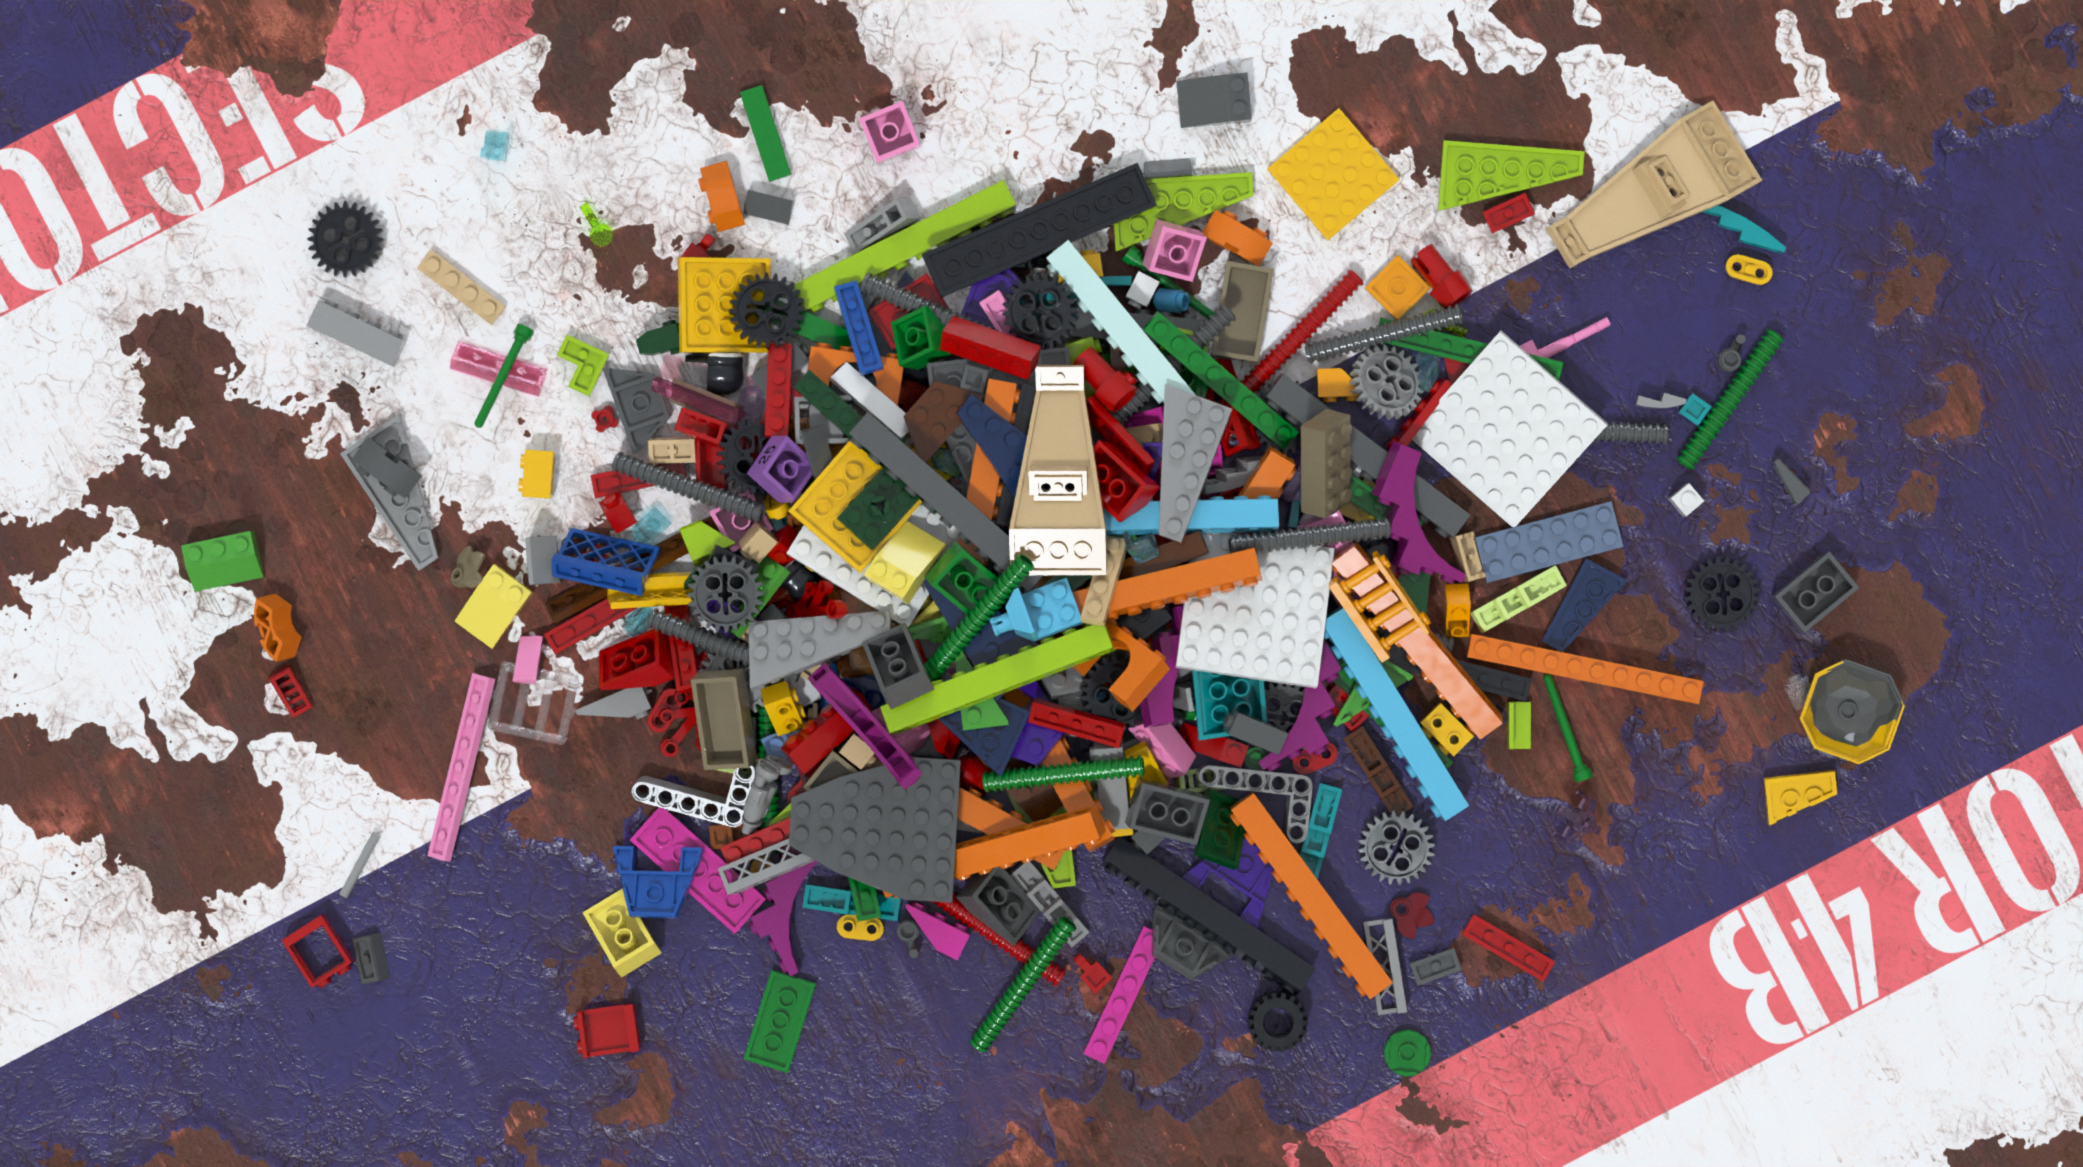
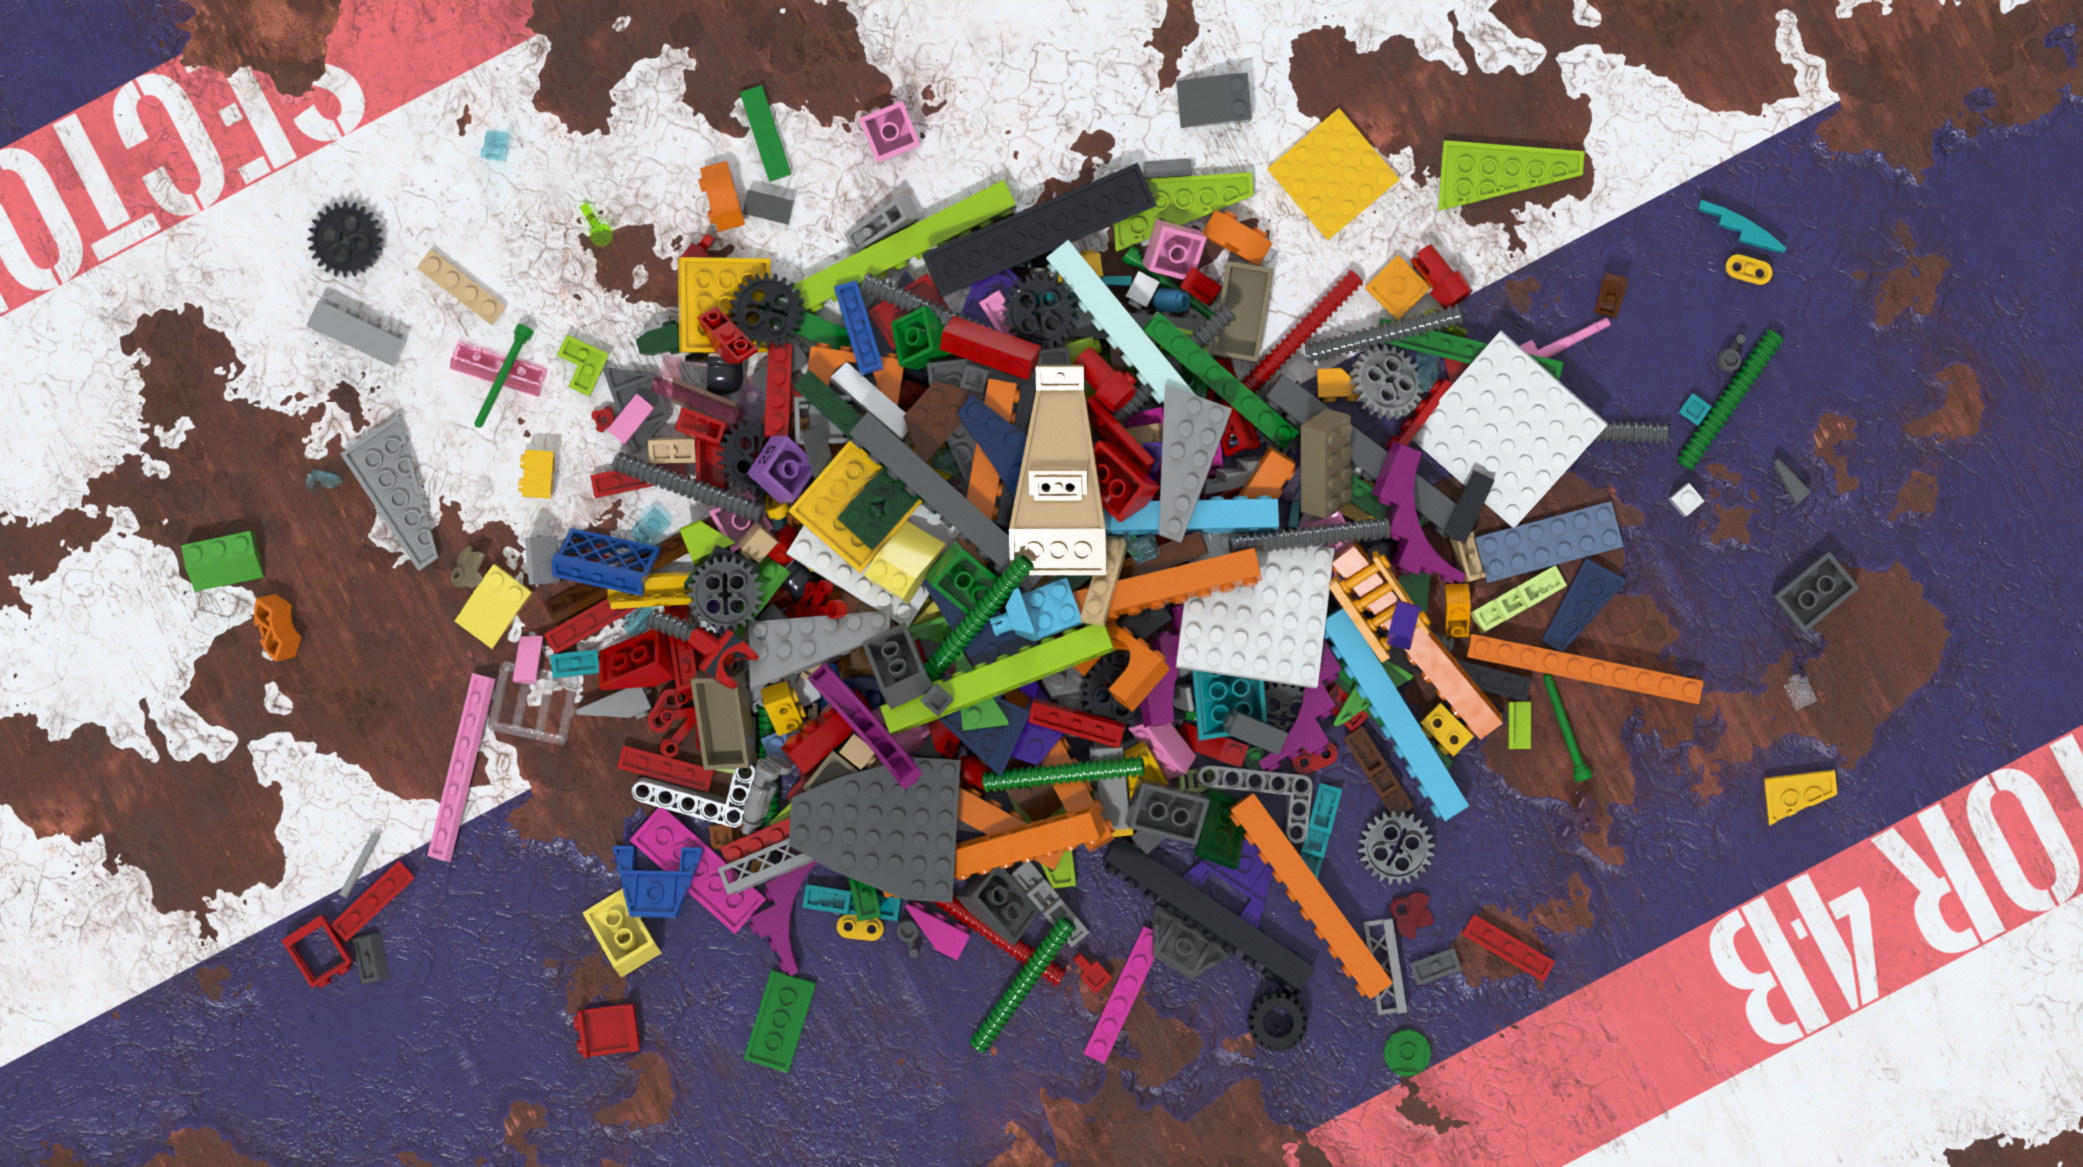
red slope [269,664,313,719] -> none
dark grey brick [351,437,422,498] -> none
red brick [599,491,637,534] -> none
red plate [1482,193,1535,234] -> none
tan wing [1546,101,1762,269] -> none
light grey slope [1634,393,1687,409] -> none
black gear [1683,556,1761,632] -> none
dark grey rock [1799,659,1905,764] -> none
none -> clear light blue bracket [305,469,344,493]
none -> red plate [330,860,416,942]
none -> teal plate [550,649,599,679]
none -> bright pink slope [607,394,655,445]
none -> red plate [617,745,714,792]
none -> red connector [688,627,759,690]
none -> red slope [697,306,758,364]
none -> dark grey plate [920,683,954,716]
none -> red tile [1180,267,1222,307]
none -> dark purple slope [1387,600,1421,650]
none -> black tile [1443,470,1495,545]
none -> reddish brown slope [1594,272,1628,318]

